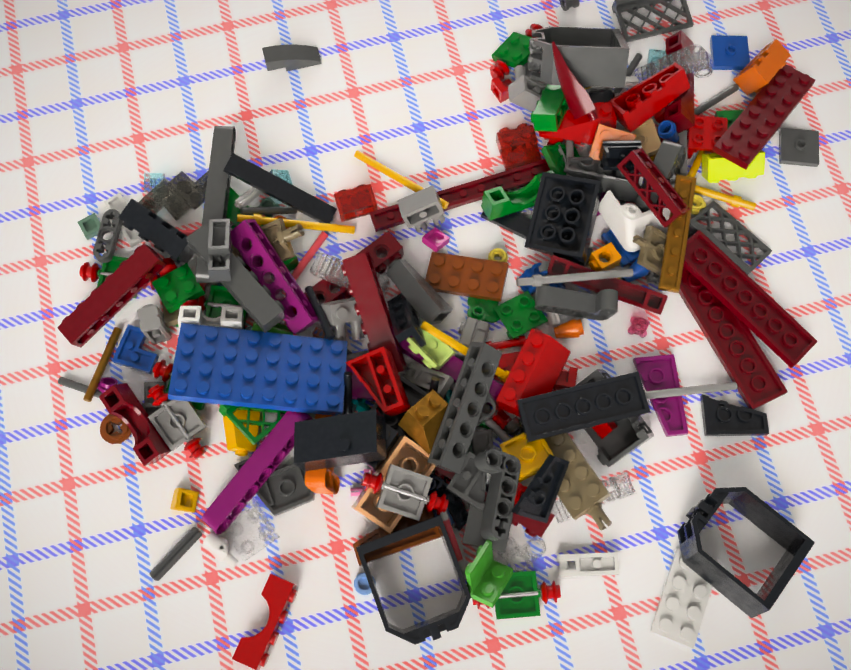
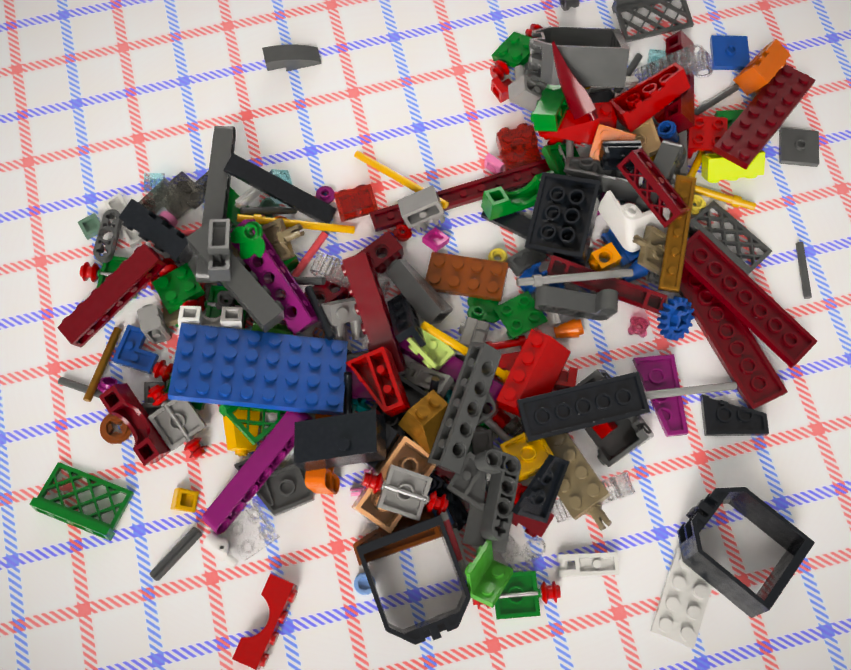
none -> green fence [29,462,134,541]
none -> bright pink tile [158,211,178,227]
none -> dark grey plate [215,291,236,310]
none -> green plate [231,221,265,259]
none -> dark grey bar [272,277,326,285]
none -> magenta plate [316,186,335,204]
none -> red plate [393,223,412,242]
none -> bright pink tile [484,153,504,174]
none -> dark grey plate [505,248,548,277]
none -> blue gear [657,296,695,341]
none -> dark grey bar [795,242,812,299]

